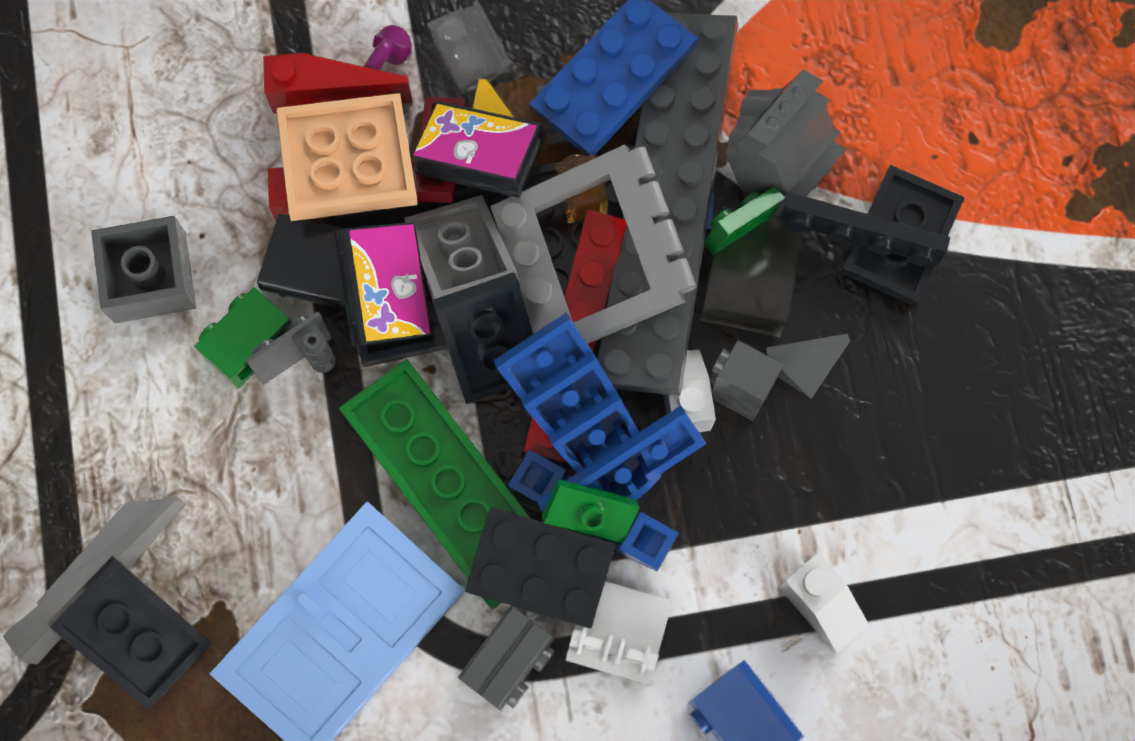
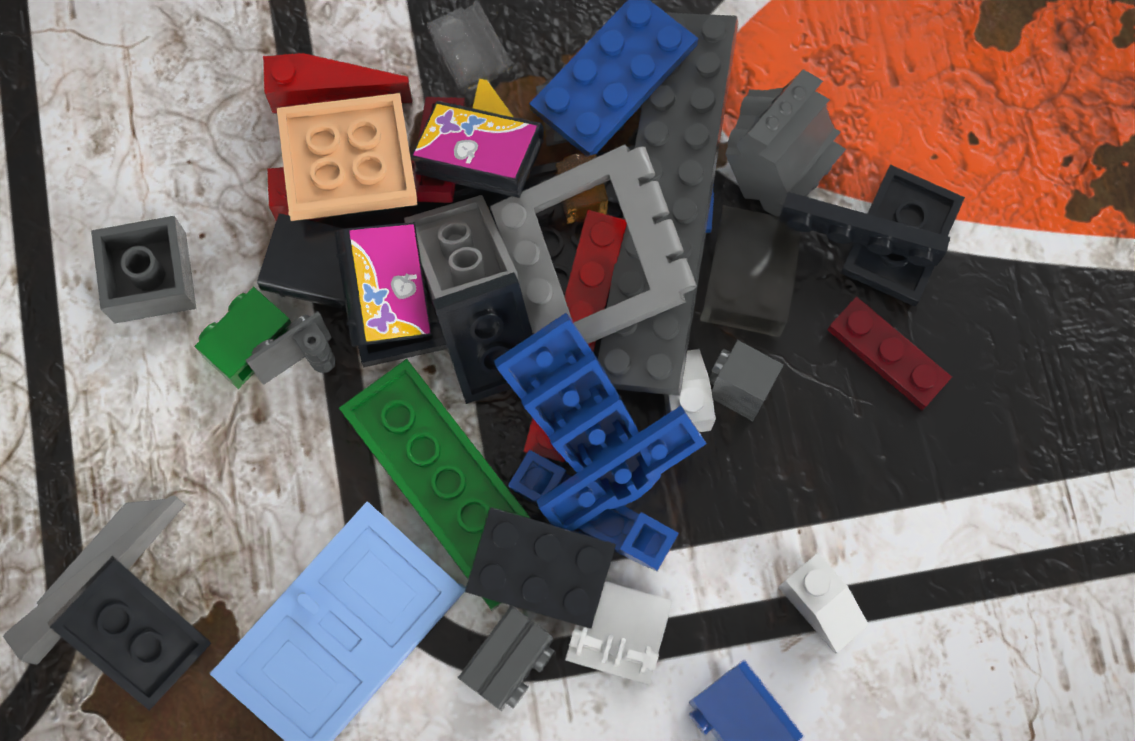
magenta plate [364,25,412,70] -> none
green plate [542,479,640,543] -> none
green plate [704,186,785,255] -> none
dark grey slope [763,334,850,399] -> none
none -> dark red plate [828,296,952,410]

